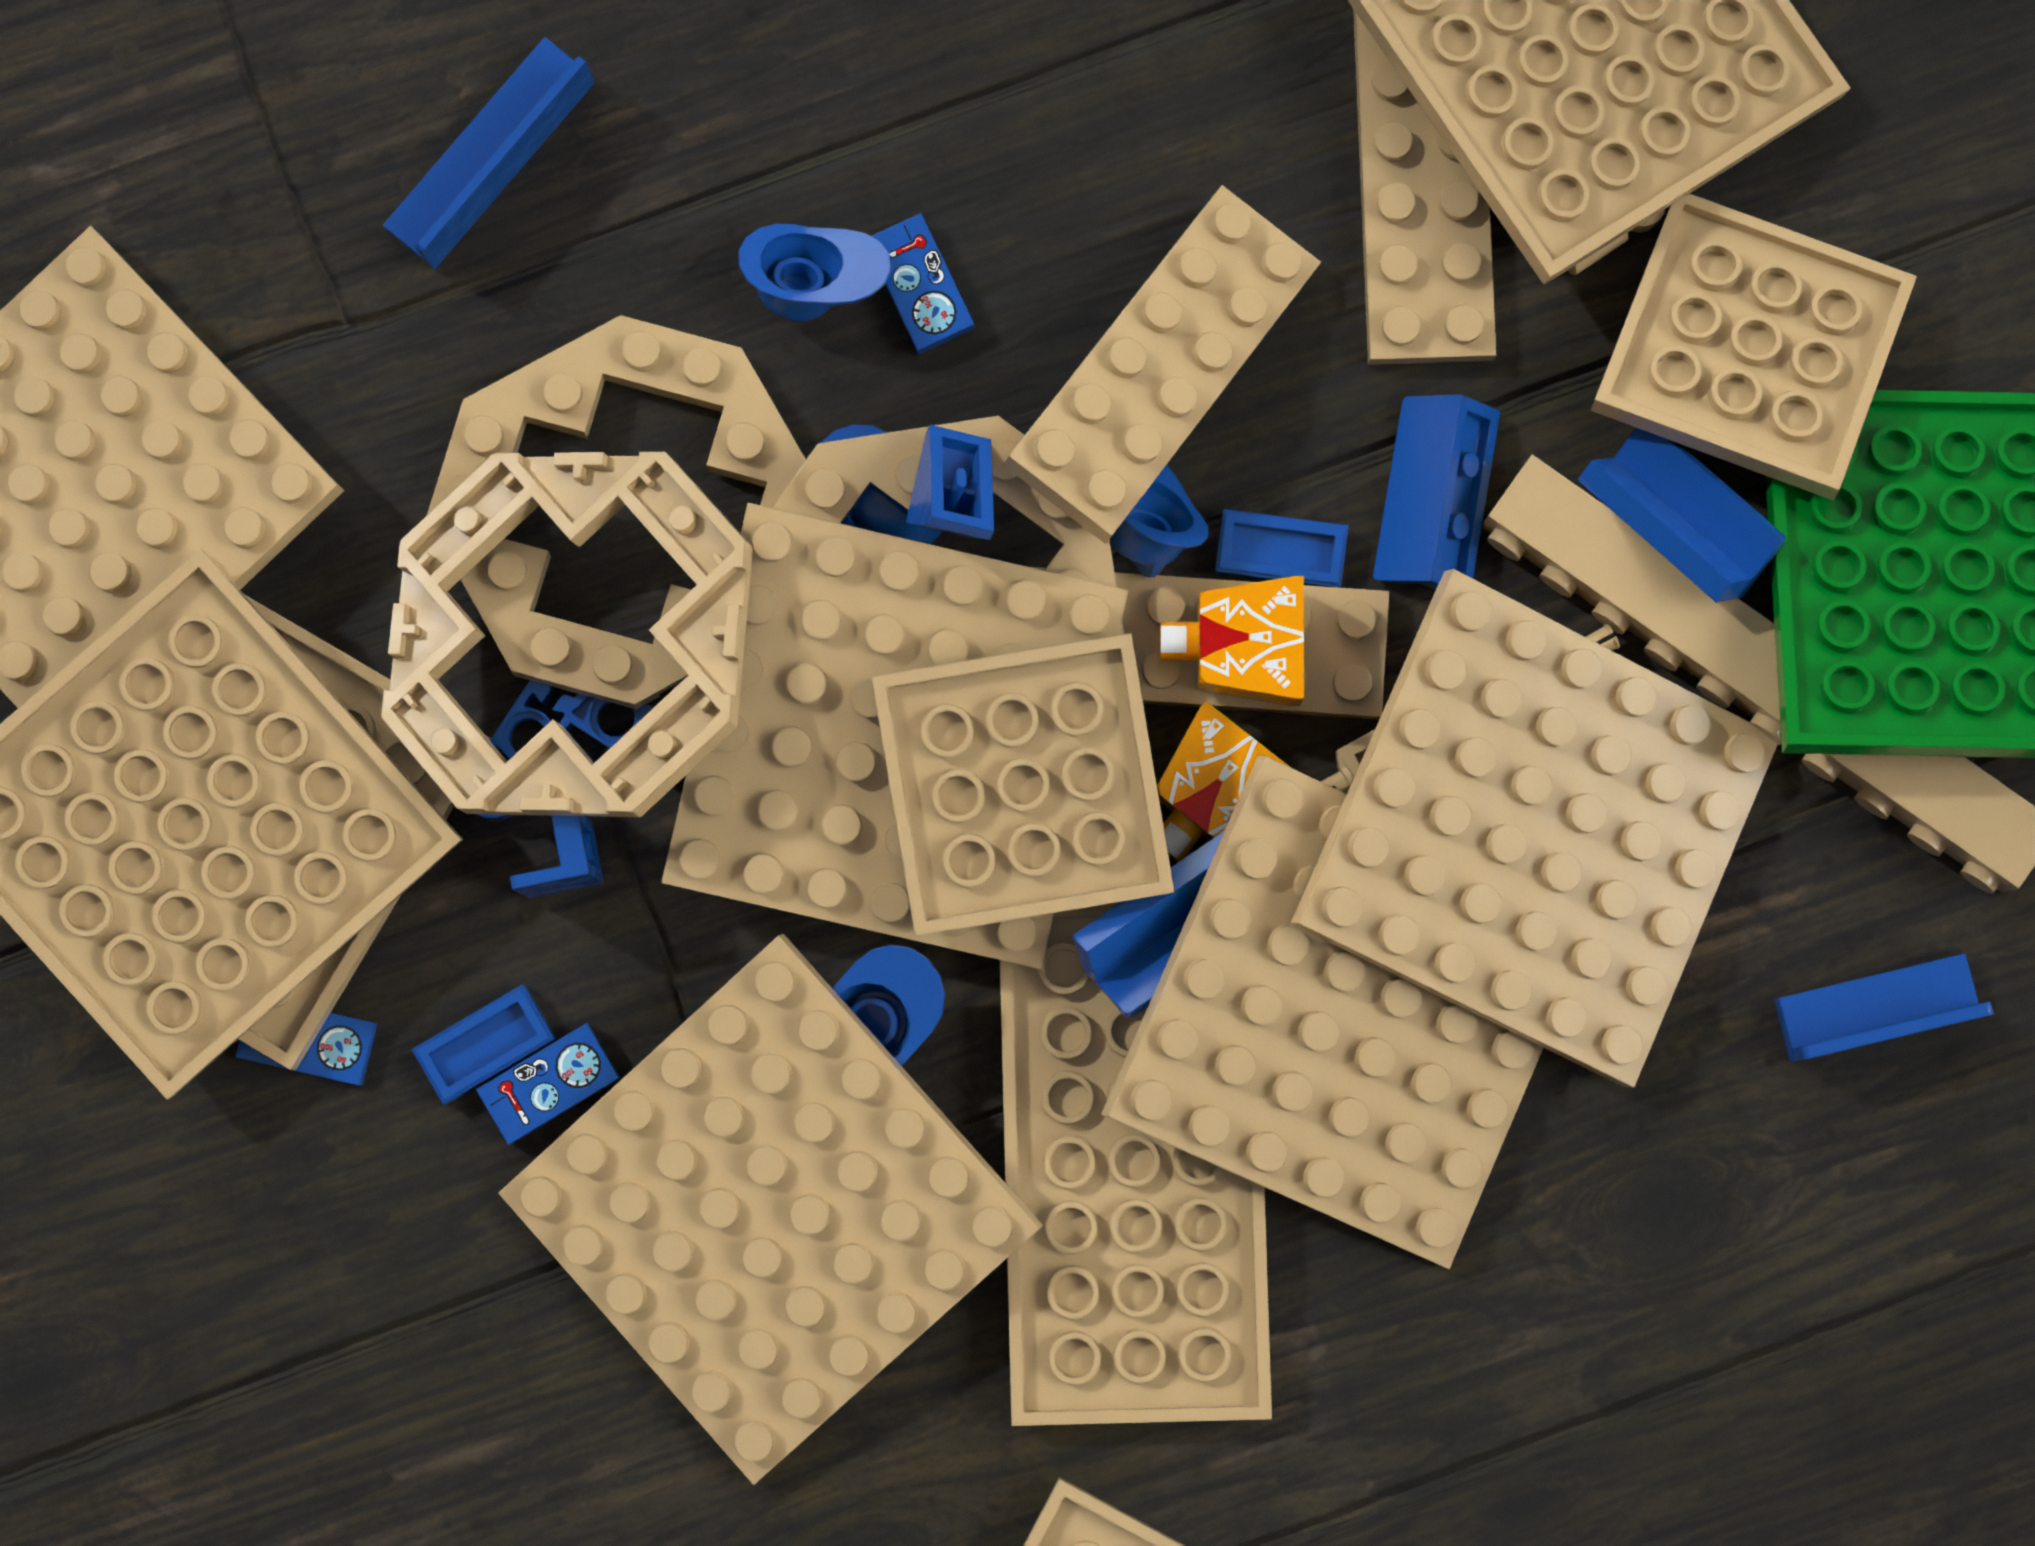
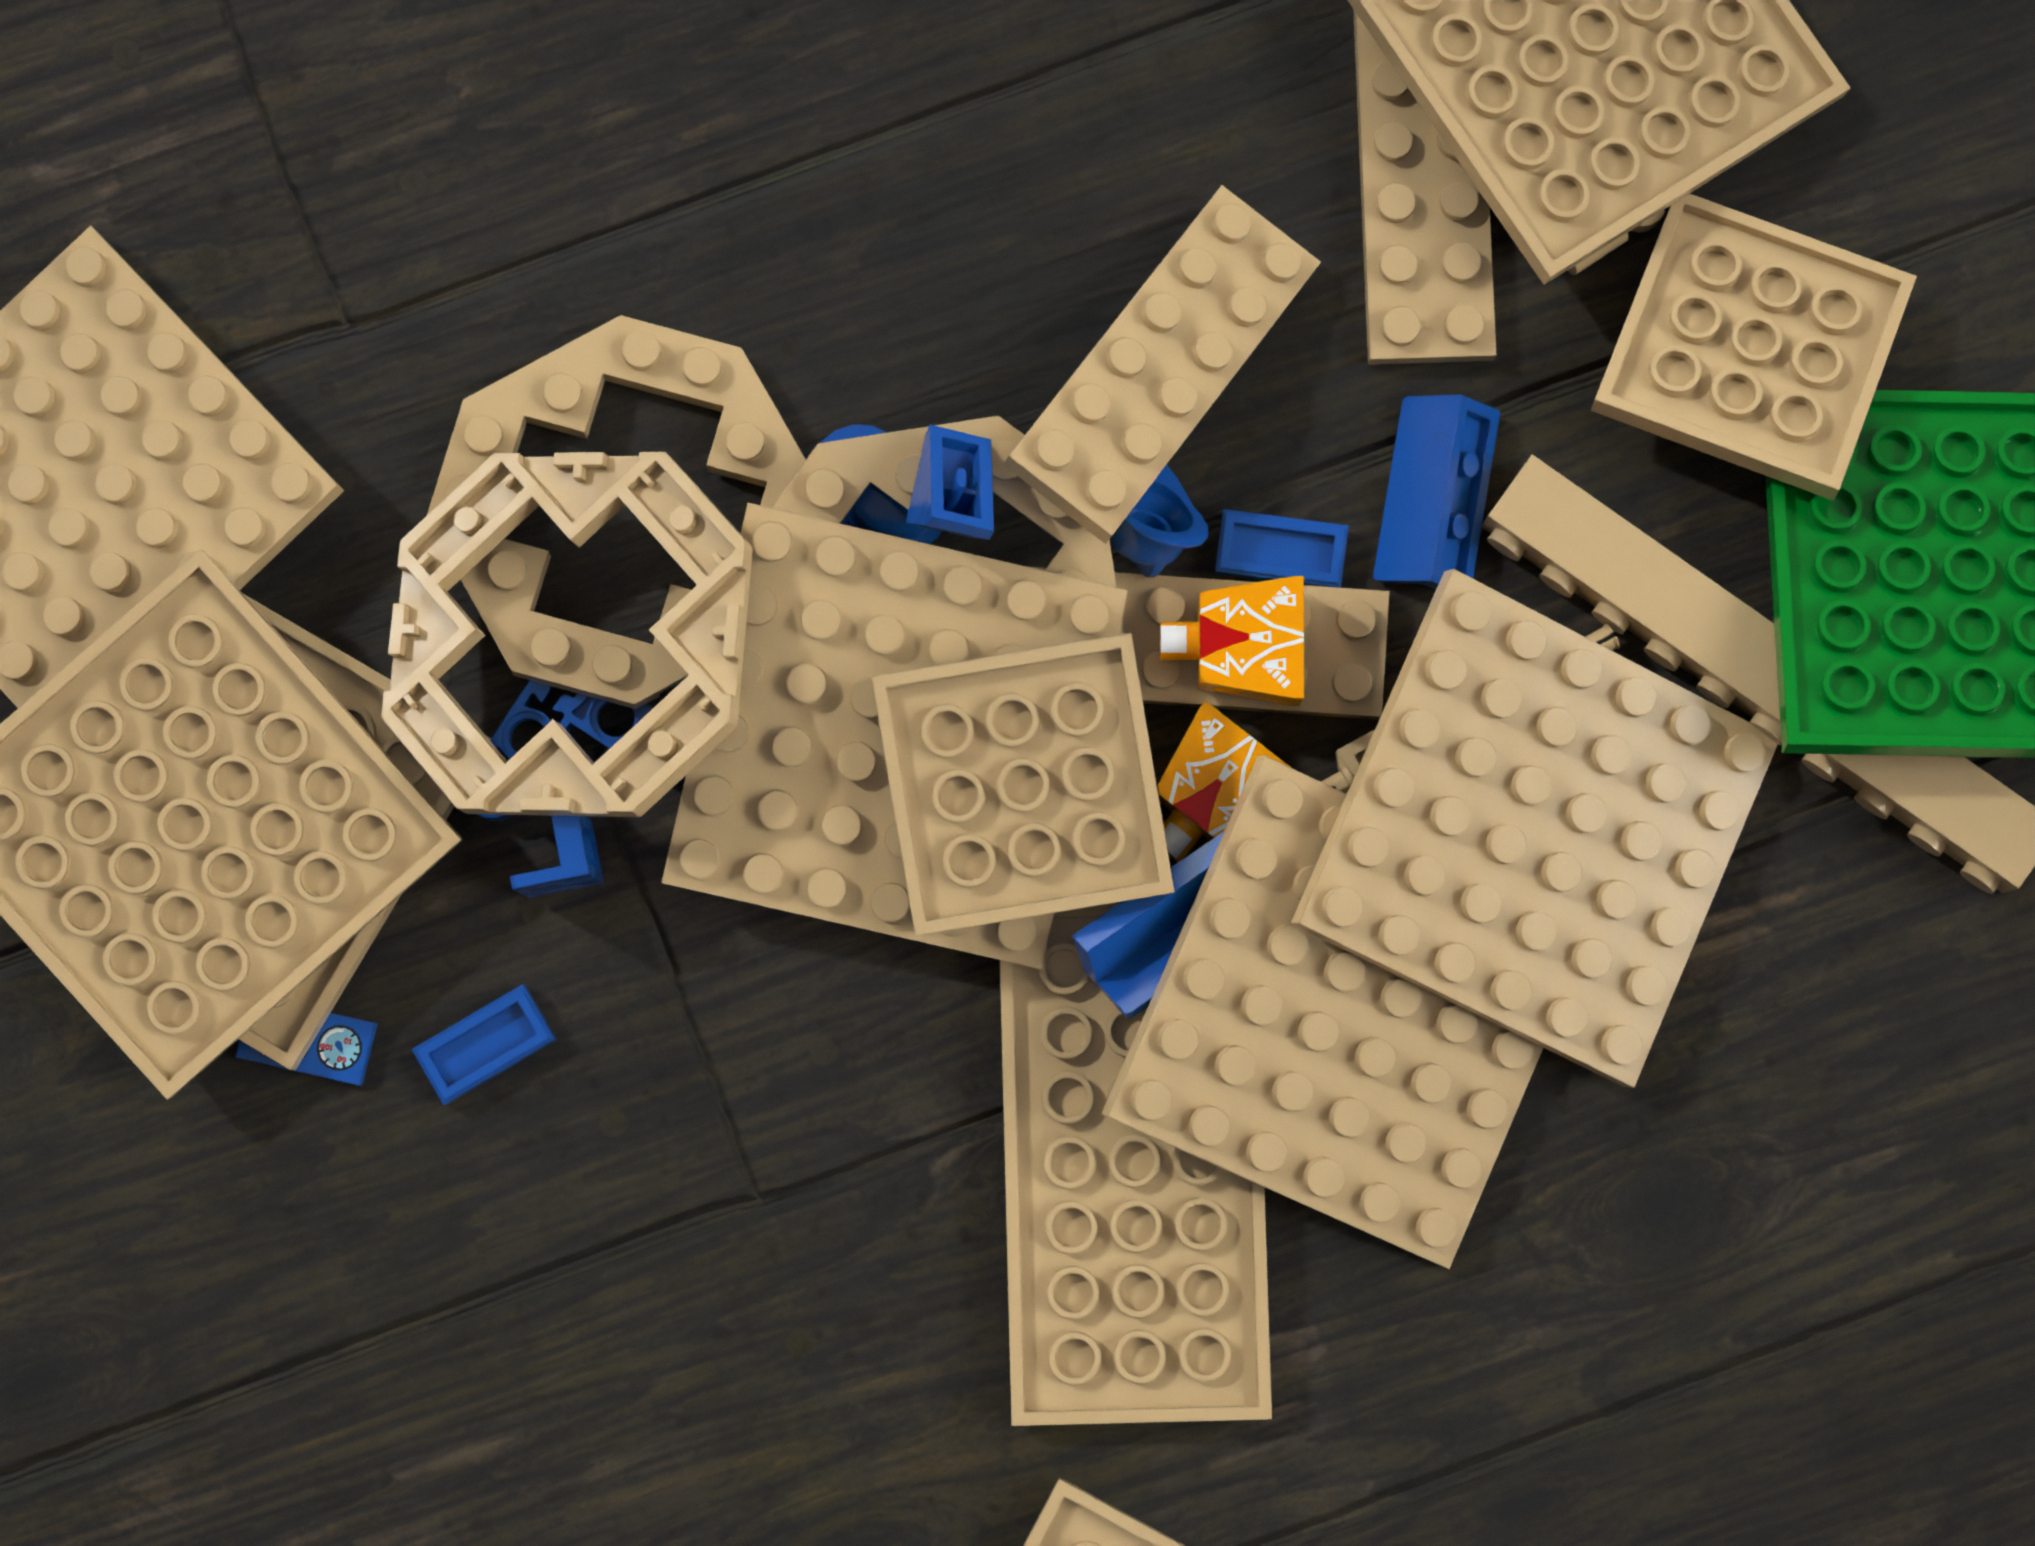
blue panel [383,37,595,270] -> none
blue tile [476,1023,621,1145] -> none
tan plate [499,934,1043,1485] -> none
blue piece [738,223,891,322] -> none
blue piece [832,944,945,1066] -> none
tile [872,213,975,355] -> none
blue panel [1578,428,1786,603] -> none
blue panel [1774,953,1994,1061] -> none

